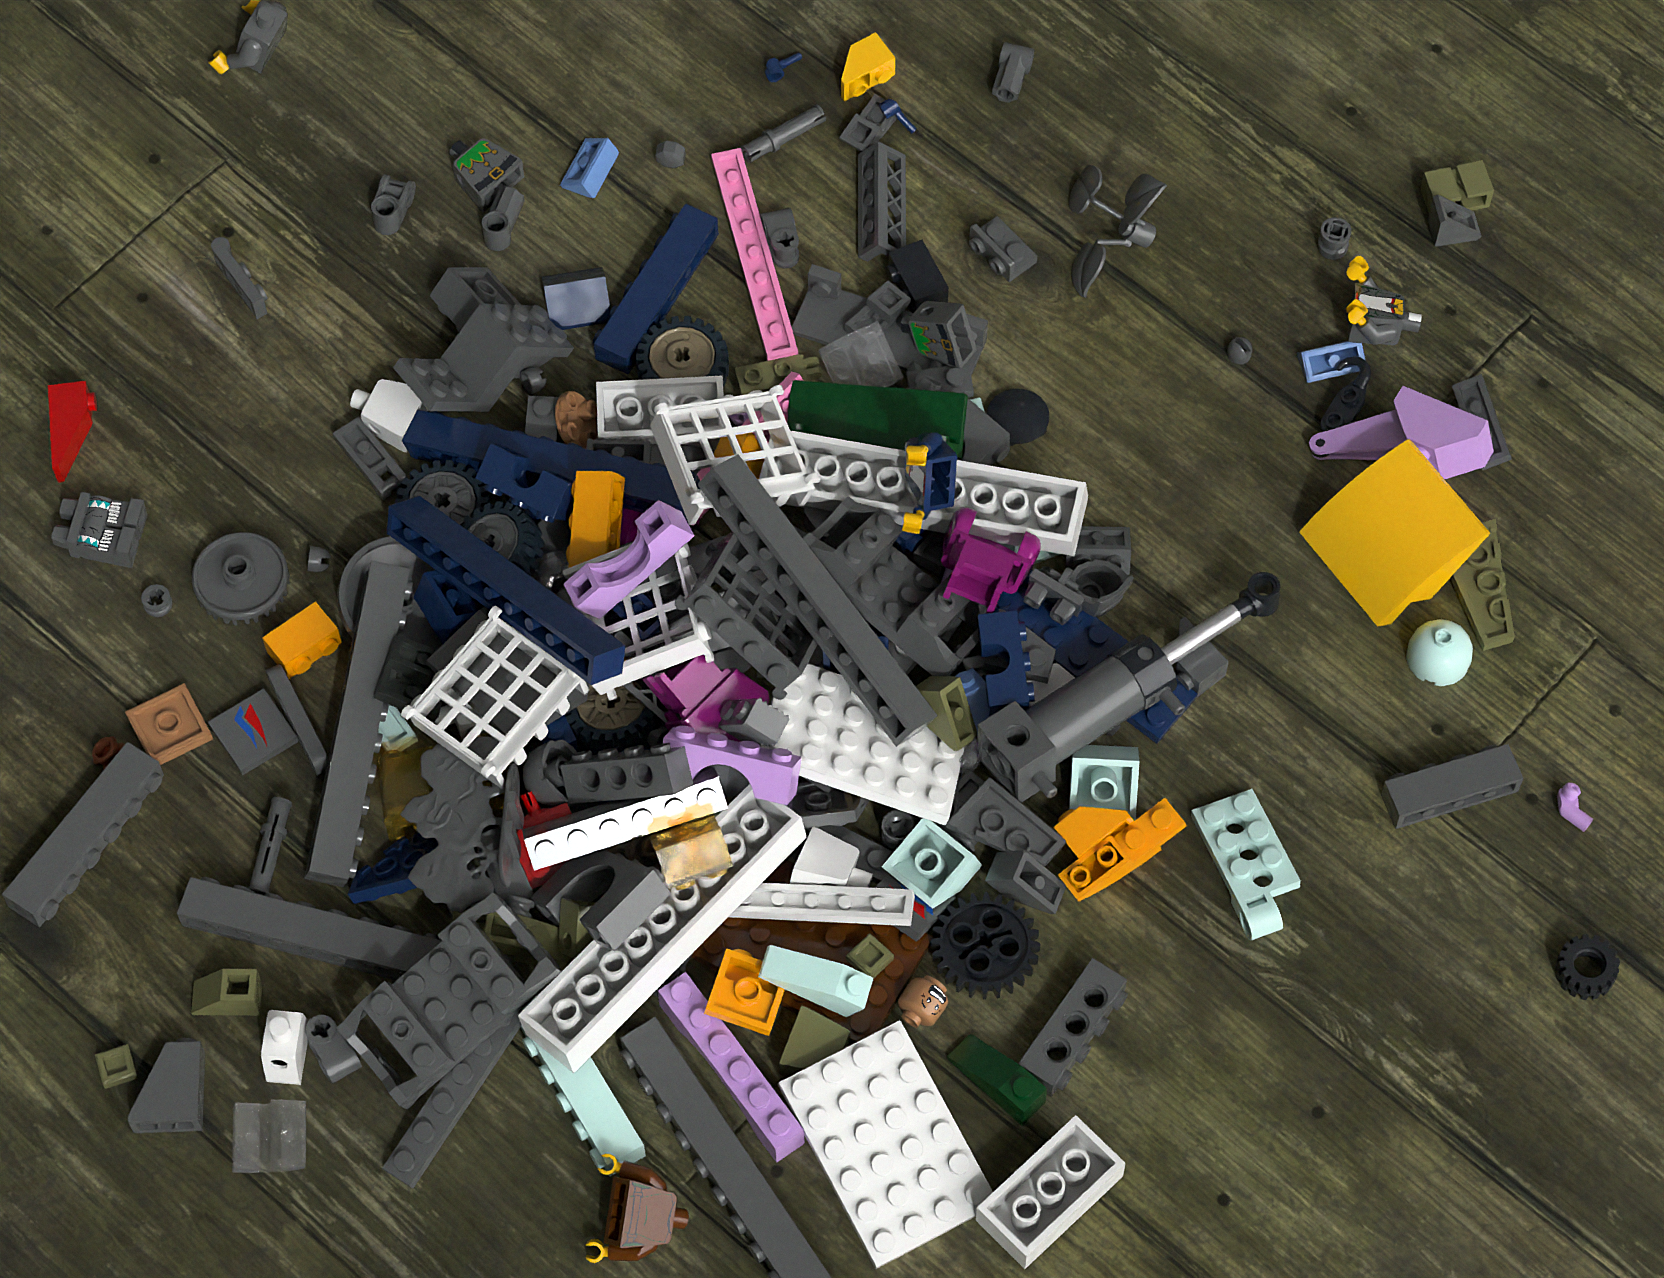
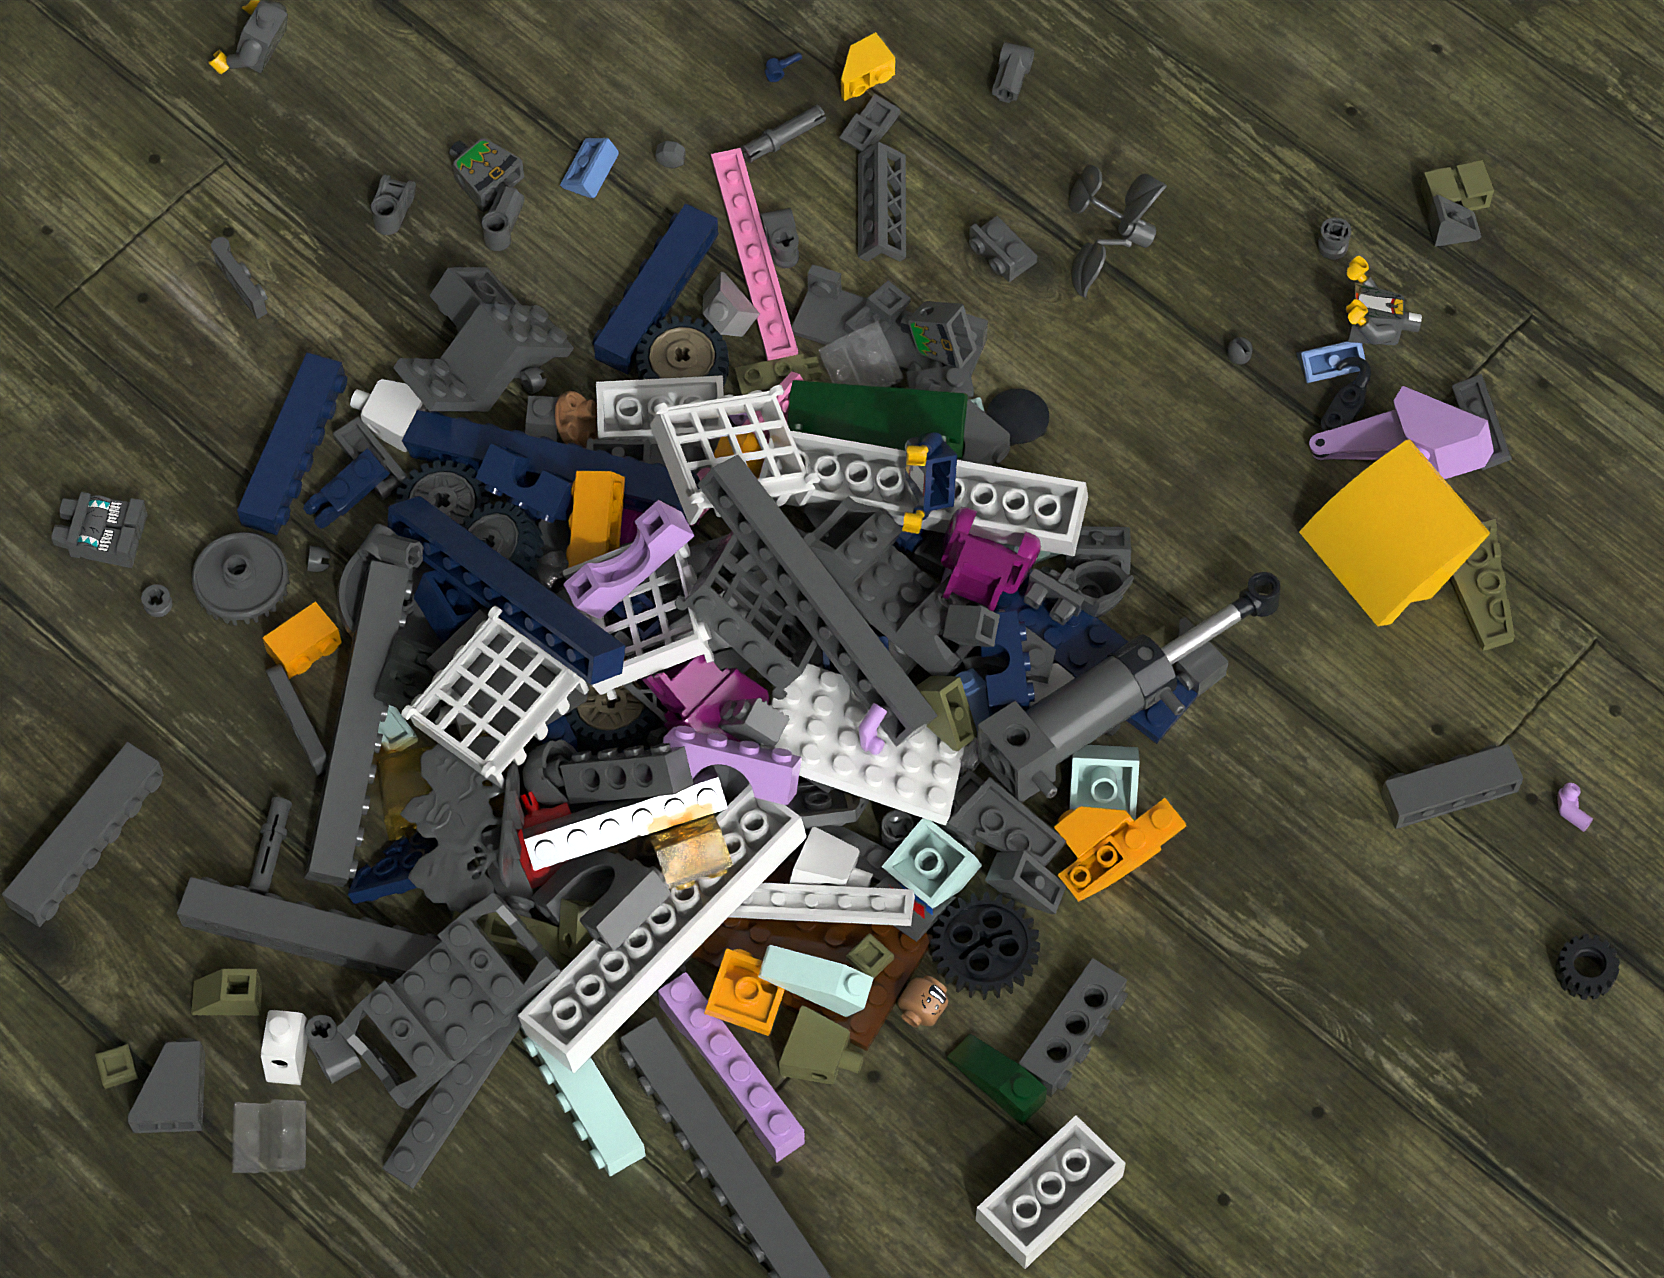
red slope [48,381,97,482] -> none
copper plate [92,736,125,770] -> none
medium nougat tile [125,683,213,765] -> none
dark grey tile [208,688,299,775] -> none
slope [541,267,611,330] -> none
reddish brown torso [586,1154,689,1263] -> none
white plate [778,1020,993,1269] -> none
dark blue hand [879,99,917,134] -> none
black brick [885,240,949,313] -> none
light aqua hinge [1191,789,1301,941] -> none
light aqua cylinder [1406,619,1473,686] -> none
none -> dark blue brick [237,353,347,535]
none -> dark blue hinge [303,448,389,529]
none -> dark grey piece [357,524,424,569]
none -> light grey slope [703,272,760,337]
none -> lavender arm [859,703,887,755]
none -> dark grey brick [943,605,1000,647]

